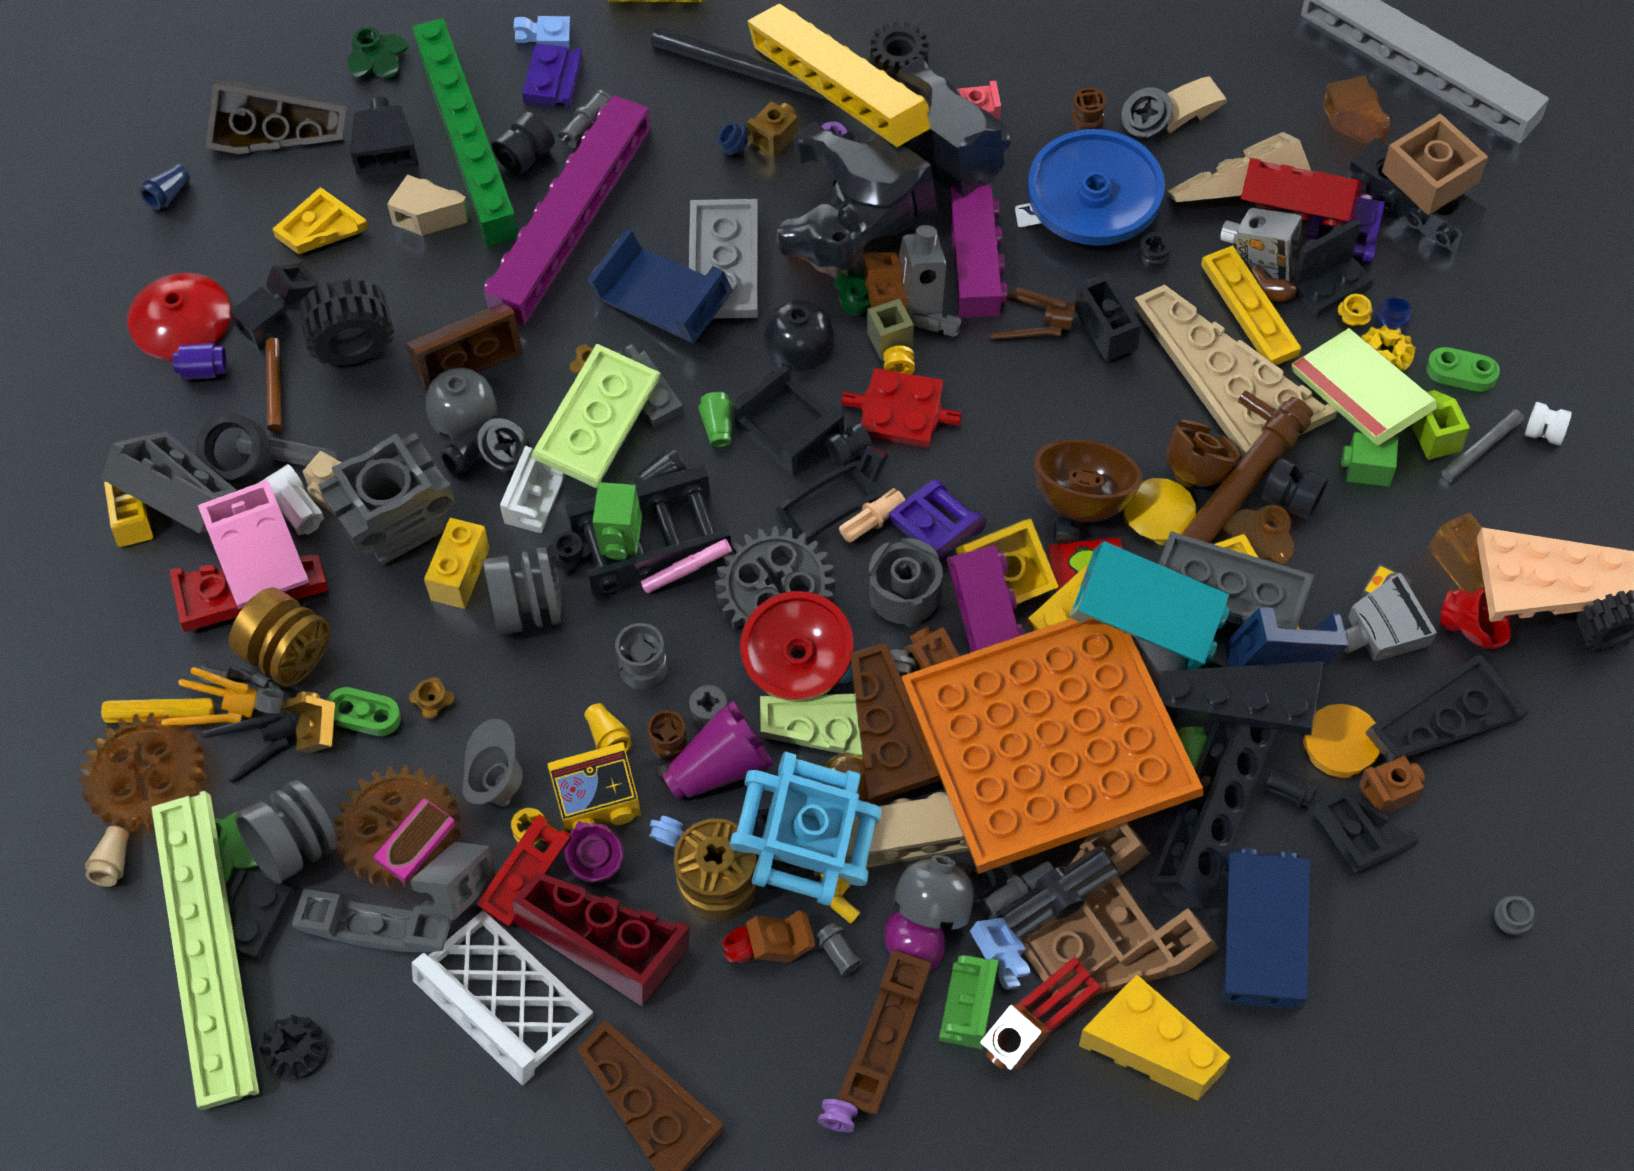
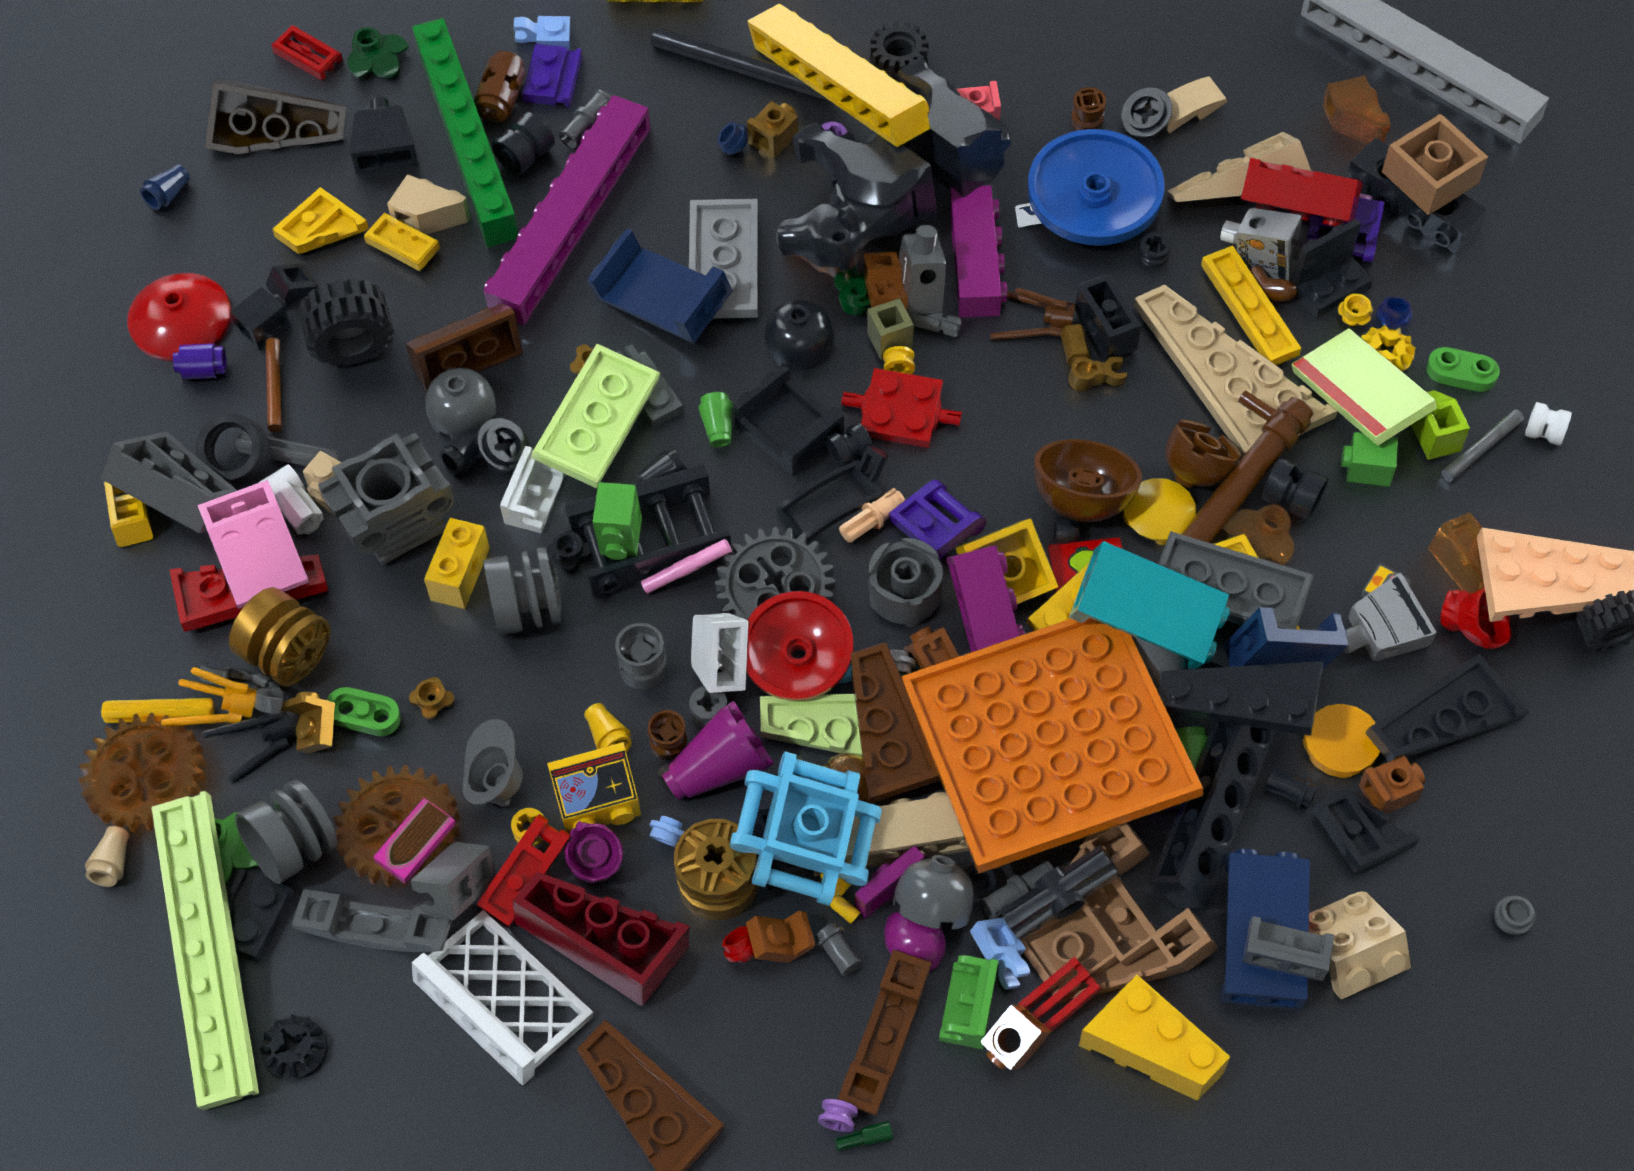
none -> red tile [271,25,343,81]
none -> yellow plate [364,212,440,271]
none -> reddish brown piece [474,51,525,123]
none -> white torso [691,613,748,693]
none -> dark green pin [834,1121,893,1151]
none -> magenta plate [855,845,925,919]
none -> pearl gold bar [1060,324,1127,392]
none -> dark grey hinge [1242,916,1334,981]
none -> tan bracket [1309,891,1411,999]

